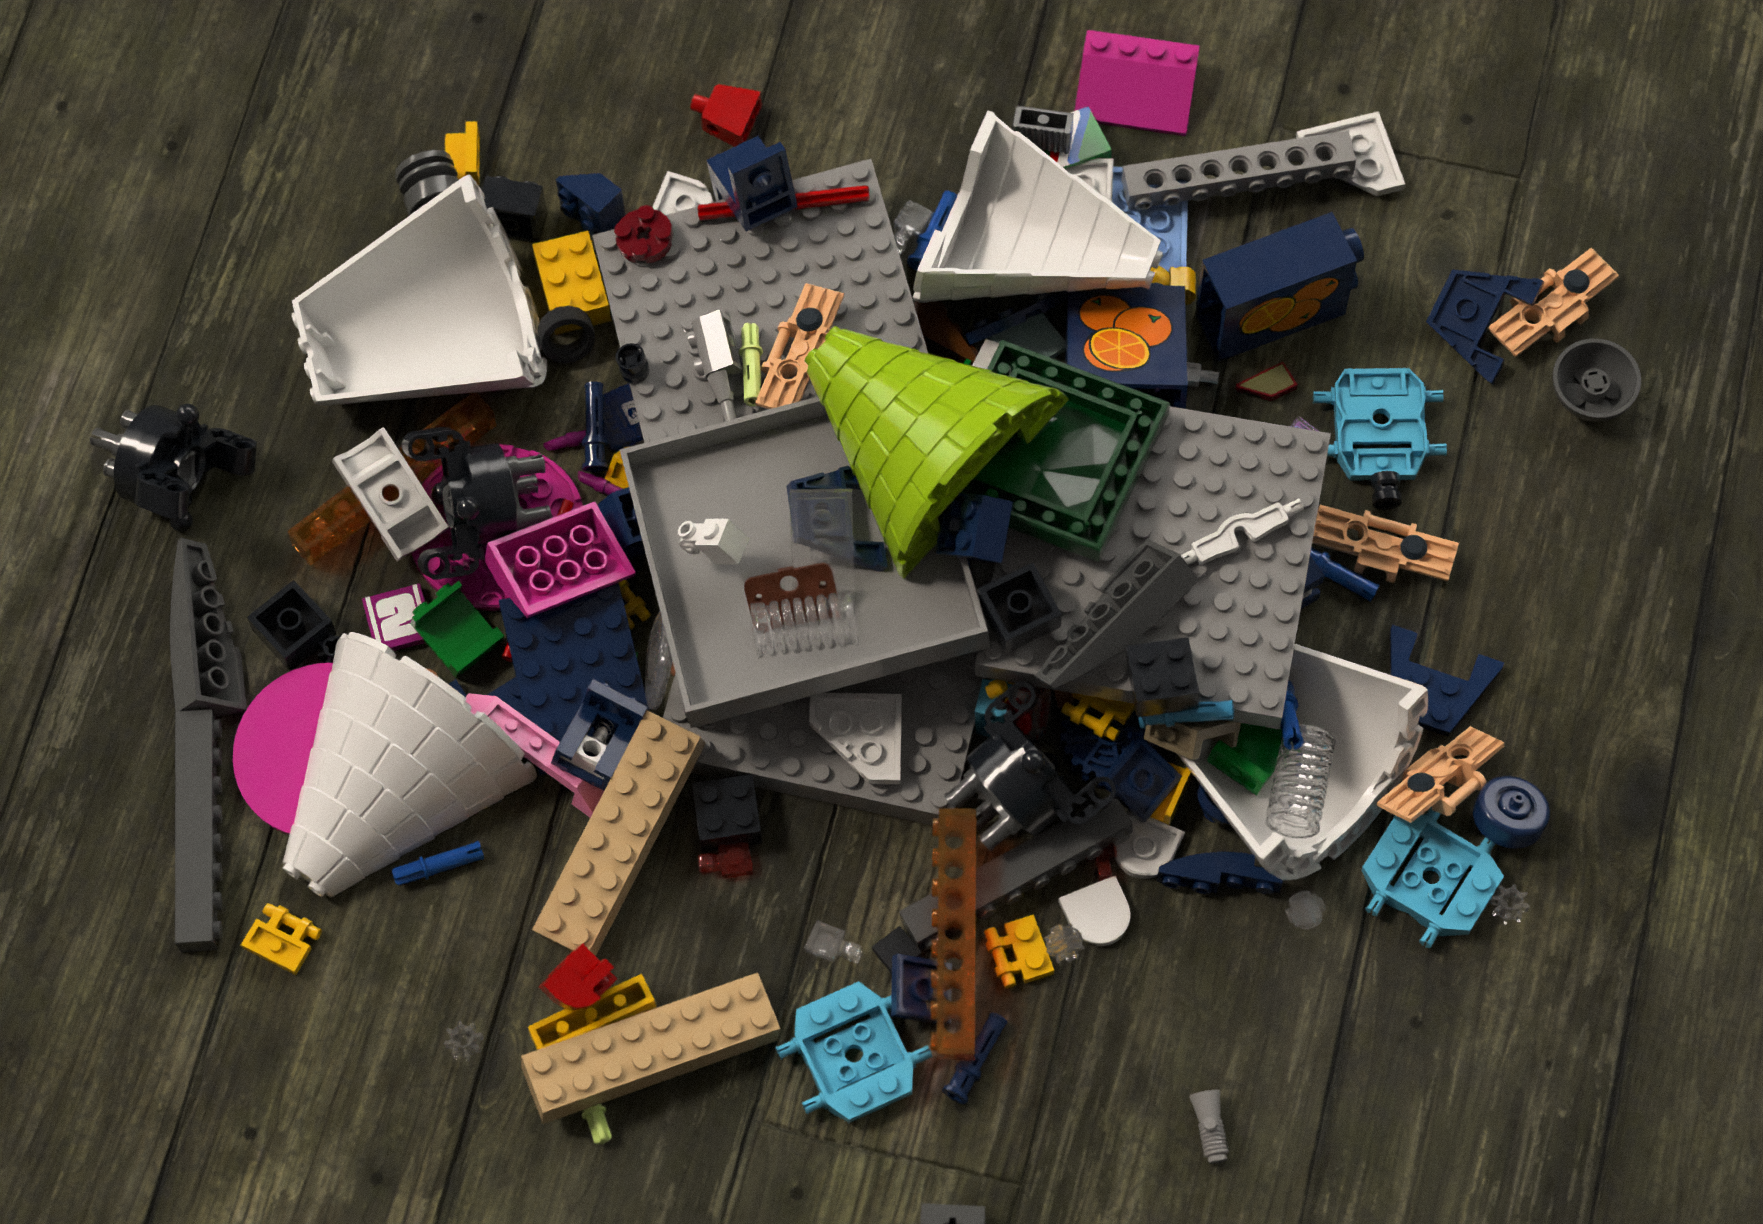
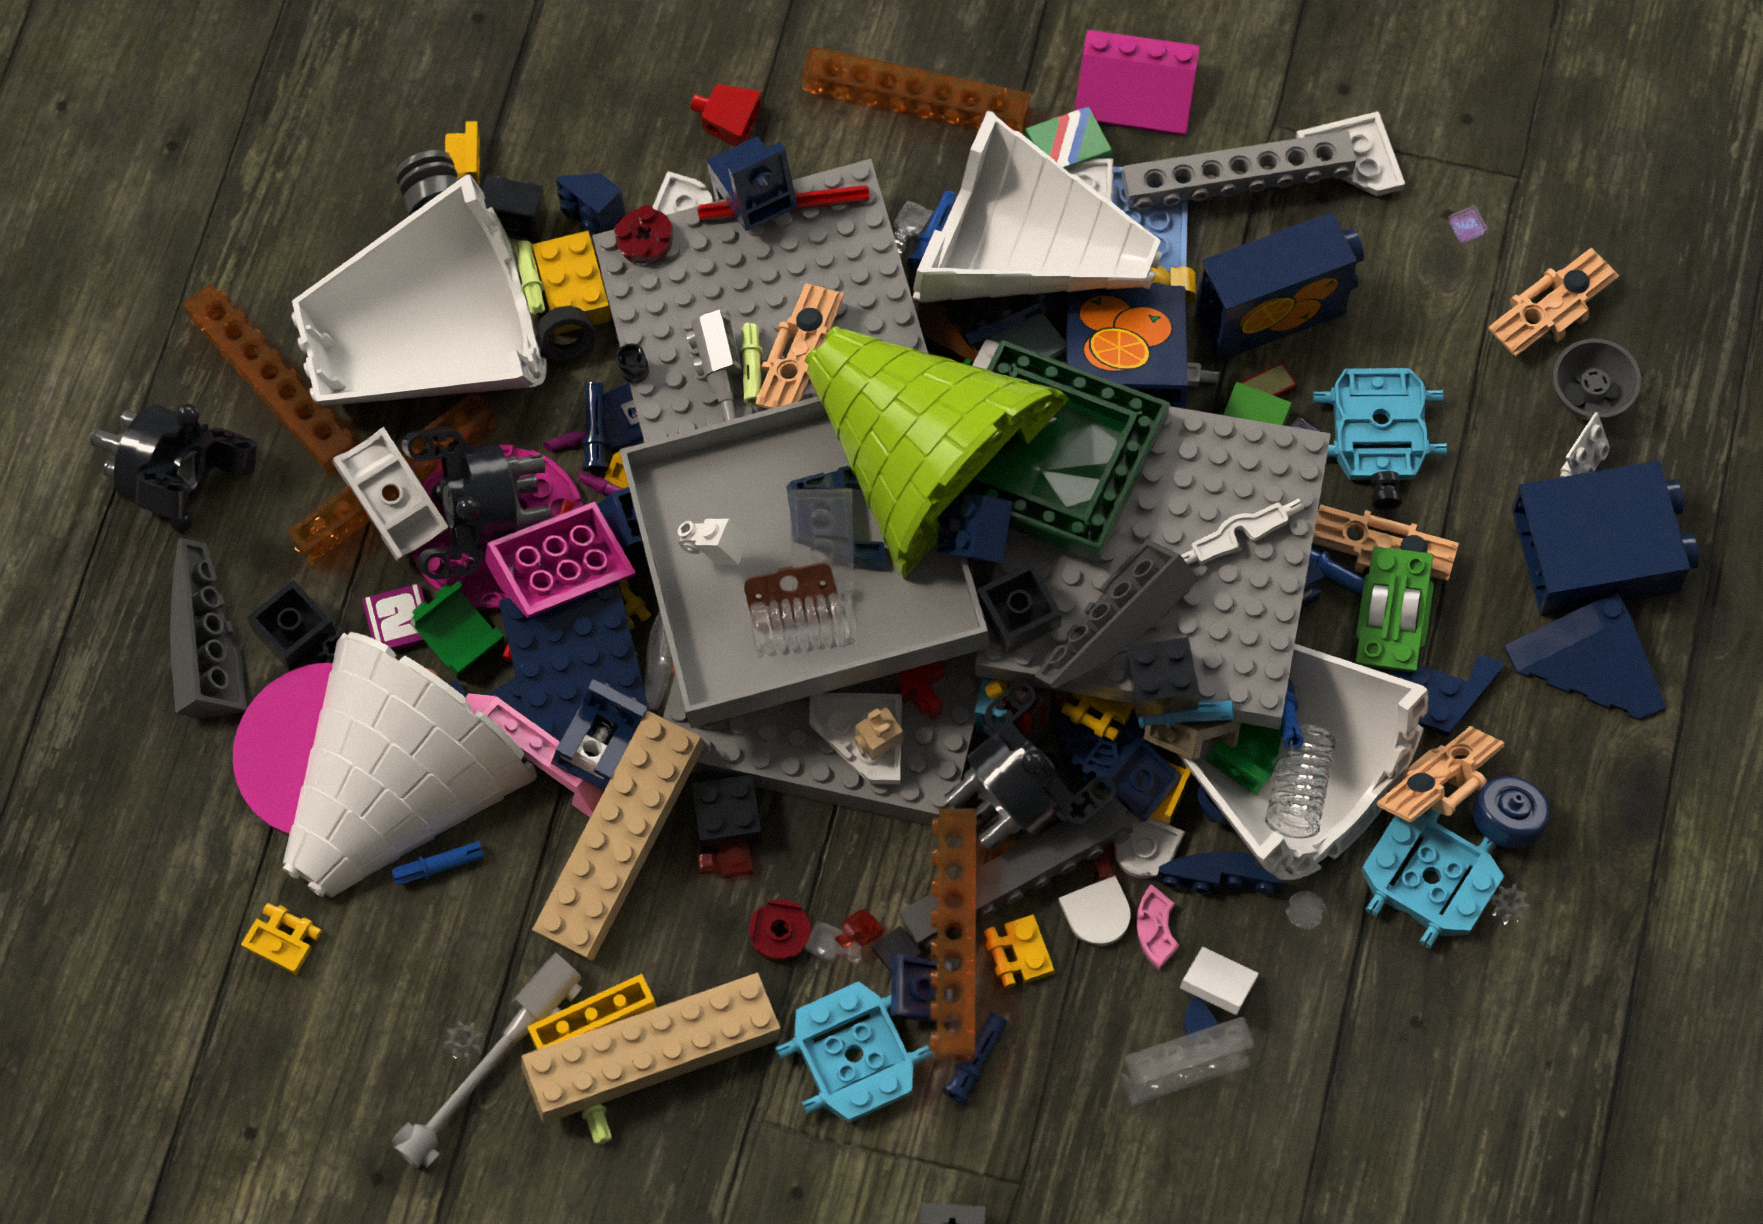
dark grey brick [175,709,223,952] -> none
red brick [538,943,617,1010] -> none
dark grey brick [1013,105,1074,154] -> none
clear gear [1044,923,1084,963] -> none
light grey piece [1189,1090,1229,1164] -> none
dark blue wing [1426,269,1545,384] -> none
none -> clear orange brick [183,283,356,475]
none -> light grey bar [391,953,582,1169]
none -> yellowish green axle [514,240,545,314]
none -> dark red plate [749,899,811,962]
none -> clear orange brick [802,46,1031,135]
none -> clear red plate [834,908,885,948]
none -> tan brick [854,707,903,760]
none -> red brick [898,661,944,720]
none -> clear fence [1121,1017,1254,1106]
none -> bright pink tile [1137,884,1179,970]
none -> white tile [1180,947,1259,1015]
none -> dark blue brick [1183,996,1220,1050]
none -> bright green brick [1223,382,1292,426]
none -> bright green piece [1356,546,1434,673]
none -> clear tile [1448,205,1488,243]
none -> dark blue slope [1504,593,1666,720]
none -> dark blue brick [1511,460,1699,616]
none -> white hinge [1560,412,1610,477]

